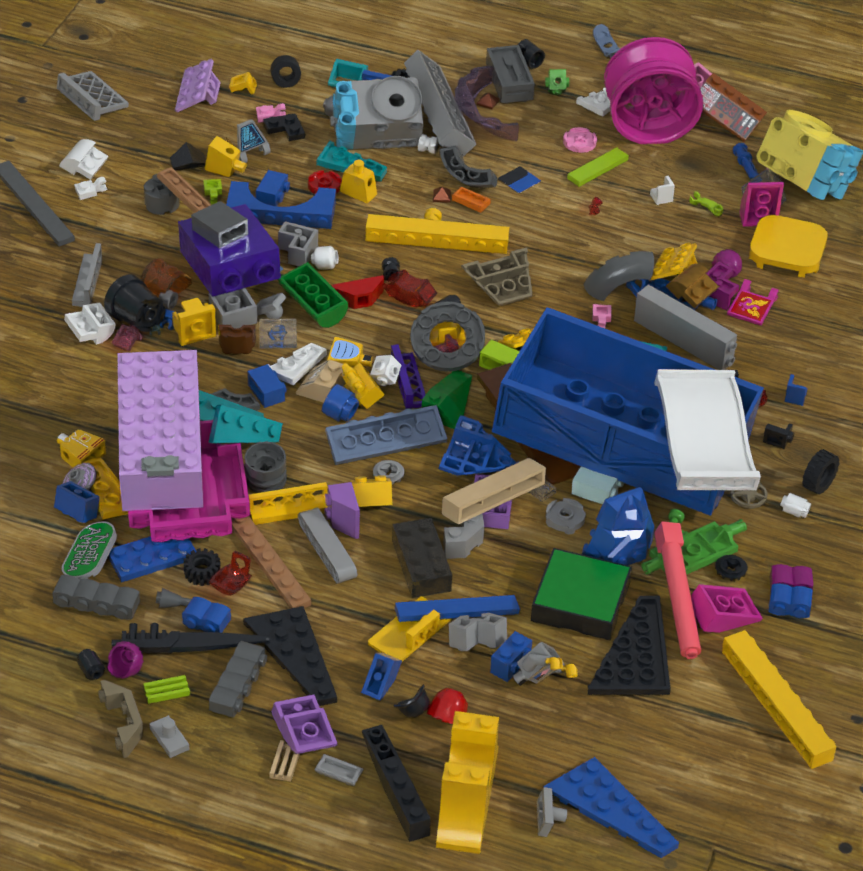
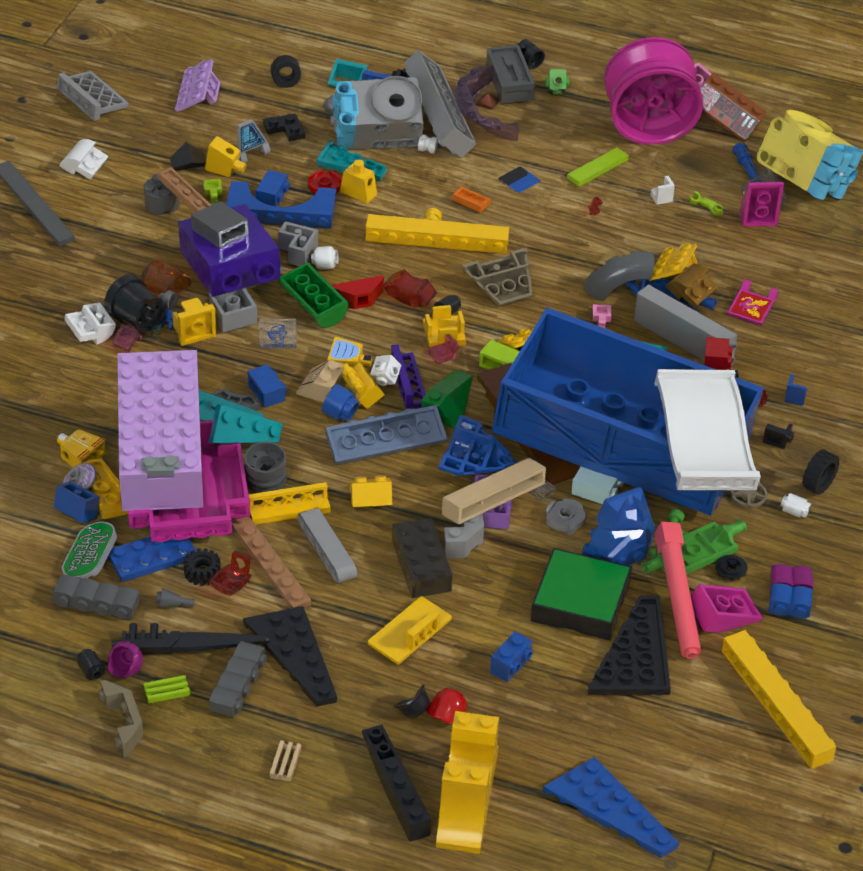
light grey fence [72,243,102,307] -> none
white plate [74,177,107,200] -> none
light grey tile [150,715,189,758] -> none
blue brick [182,597,231,633] -> none
reddish brown cylinder [218,324,256,354] -> none
yellow bracket [229,72,257,95] -> none
bright pink plate [256,104,286,123] -> none
light grey tile [256,293,286,320] -> none
white wing [268,343,327,385] -> none
medium lavender slope [271,695,338,754] -> none
light grey tile [314,754,363,786] -> none
medium lavender slope [325,482,360,539] -> none
blue slope [361,653,402,700] -> none
light grey gear [373,460,404,485] -> none
black wheel [382,257,401,282] -> none
blue tile [395,595,520,622] -> none
dark grey plate [410,302,485,371] -> none
copper slope [433,187,451,203] -> none
dark grey brick [440,146,497,188] -> none
light grey brick [449,613,507,651] -> none
light grey torso [513,642,578,686] -> none
light grey tile [537,787,567,837] -> none
bright pink tile [563,127,597,153] -> none
white wing [576,88,610,116] -> none
sand blue piece [593,24,619,58] -> none
magenta panel [706,262,739,311] -> none
magenta hair [712,249,742,279] -> none
yellow tile [749,215,827,277] -> none
none -> red piece [704,337,733,370]

